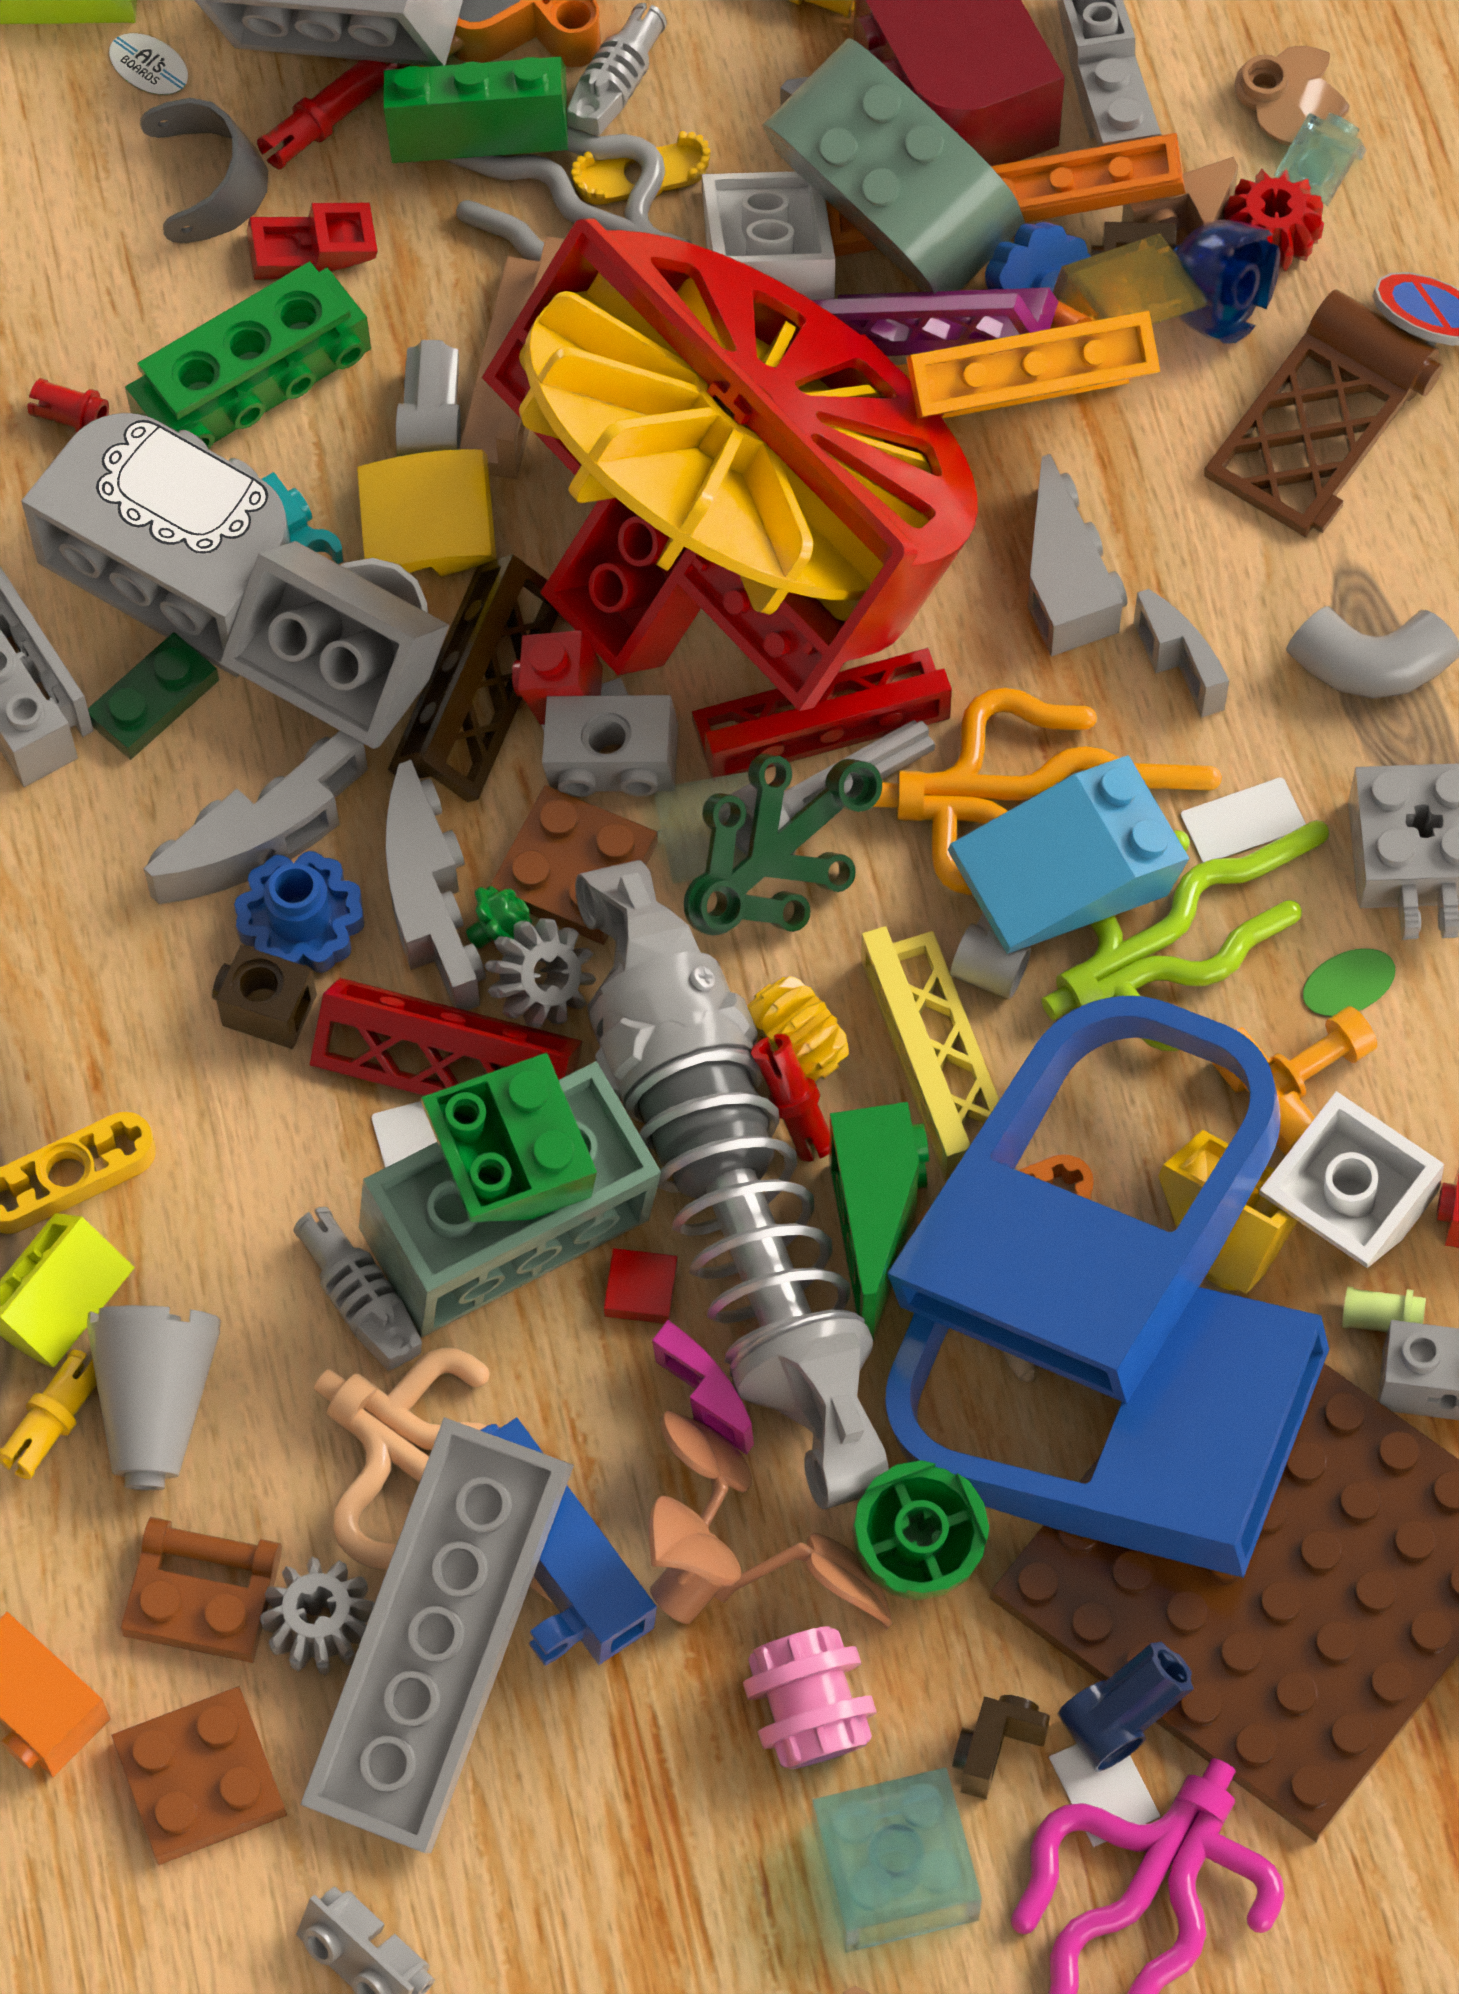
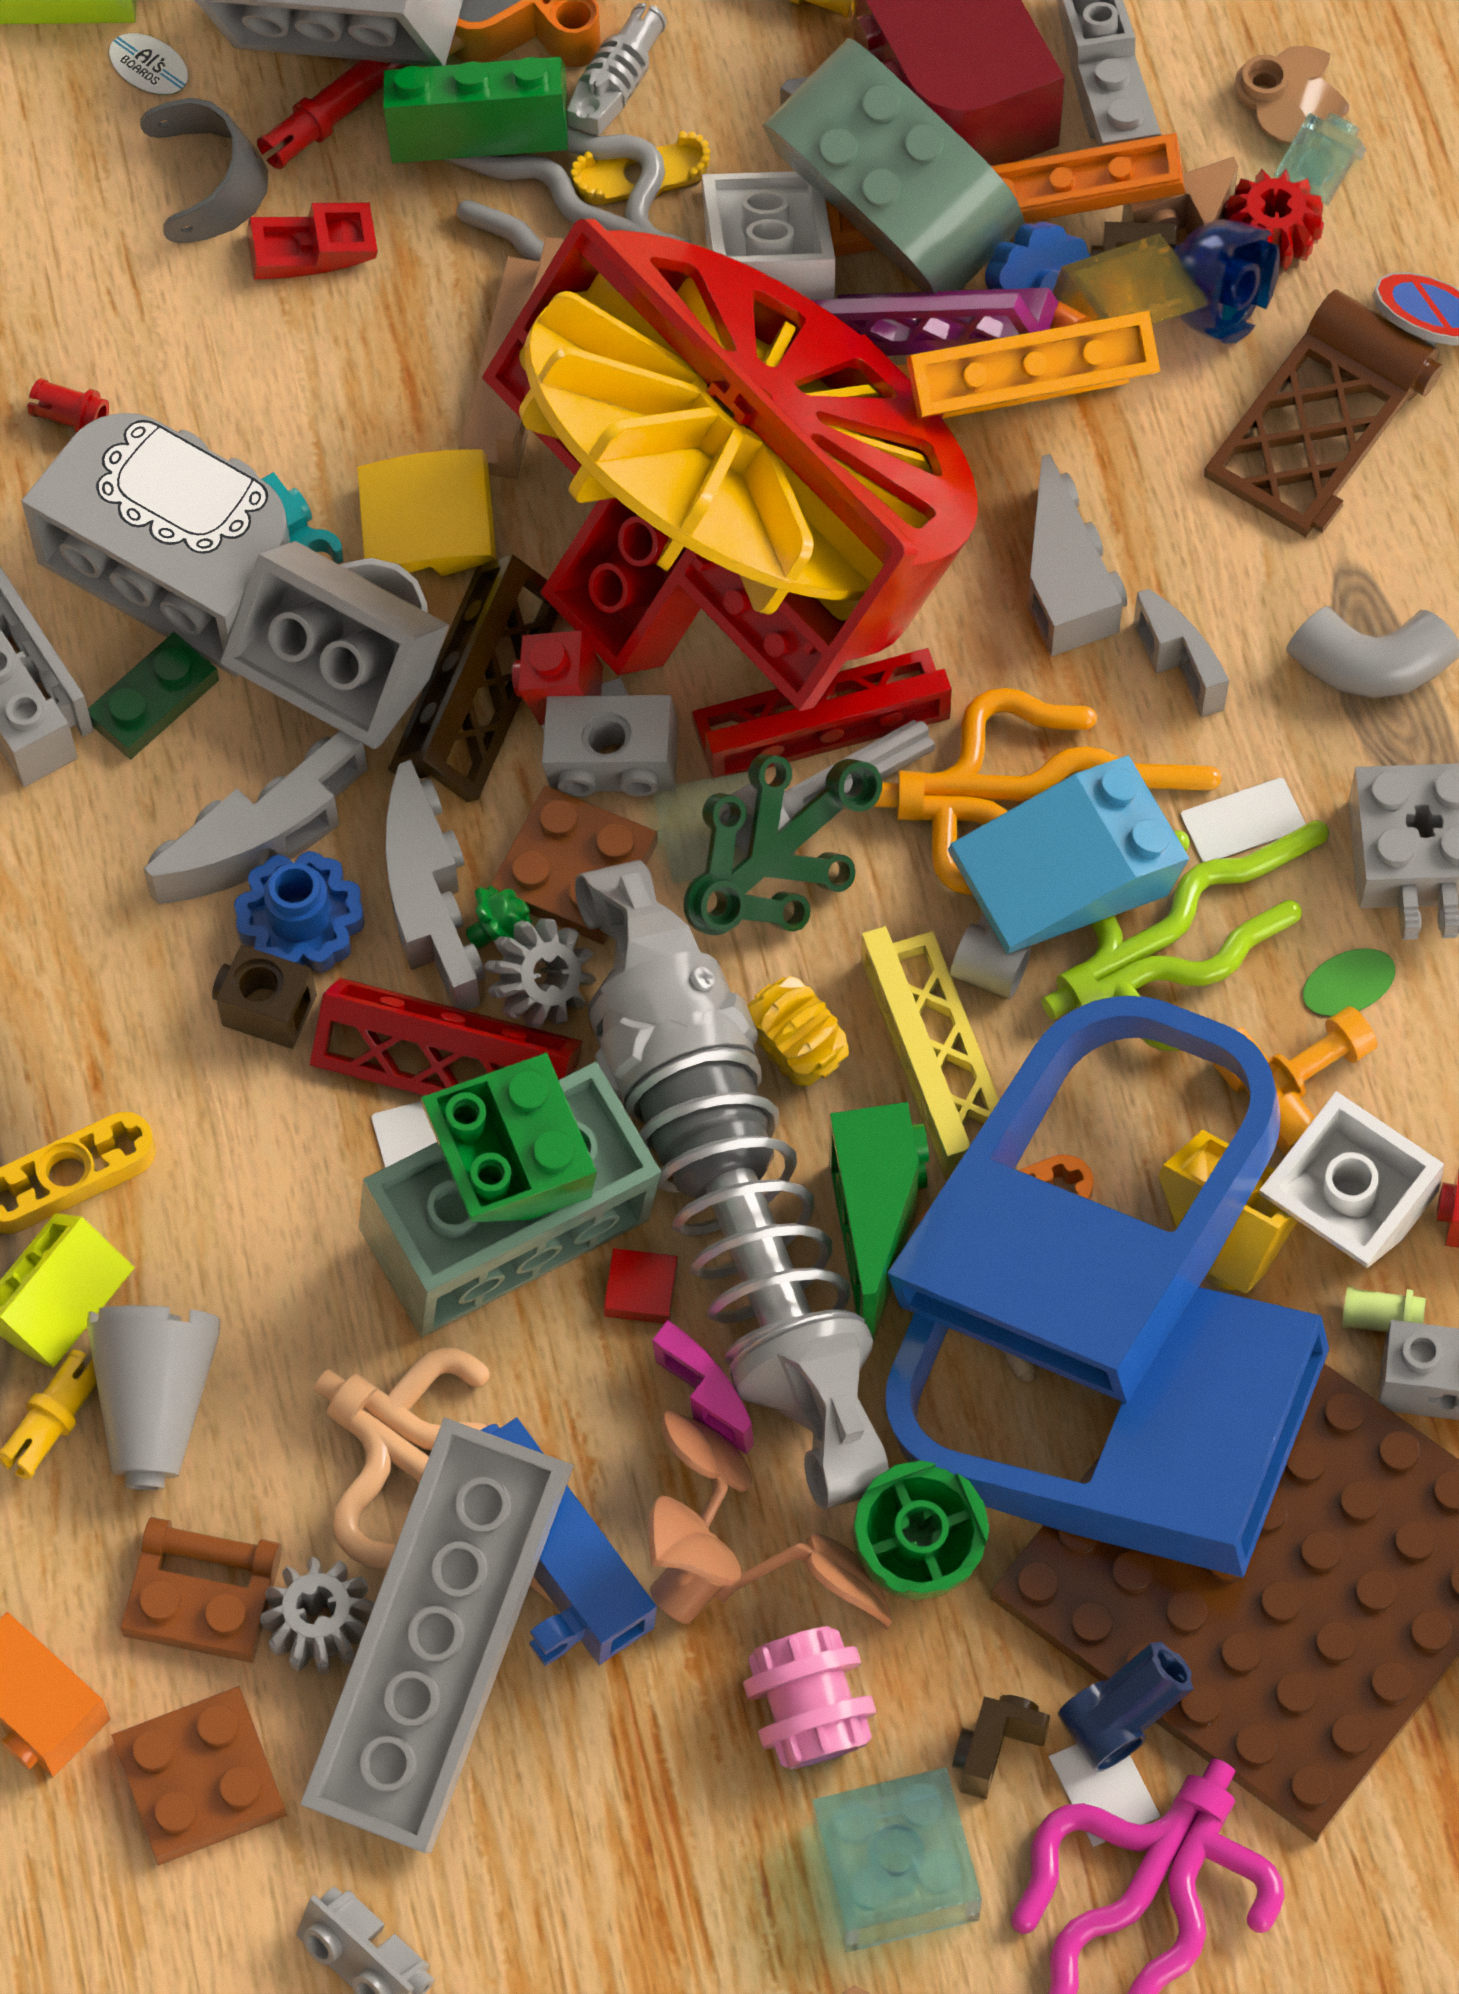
green brick [125,261,371,450] -> none
light grey hinge [293,1207,422,1371] -> none
light grey piece [396,340,461,457] -> none
red pin [751,1034,830,1162] -> none

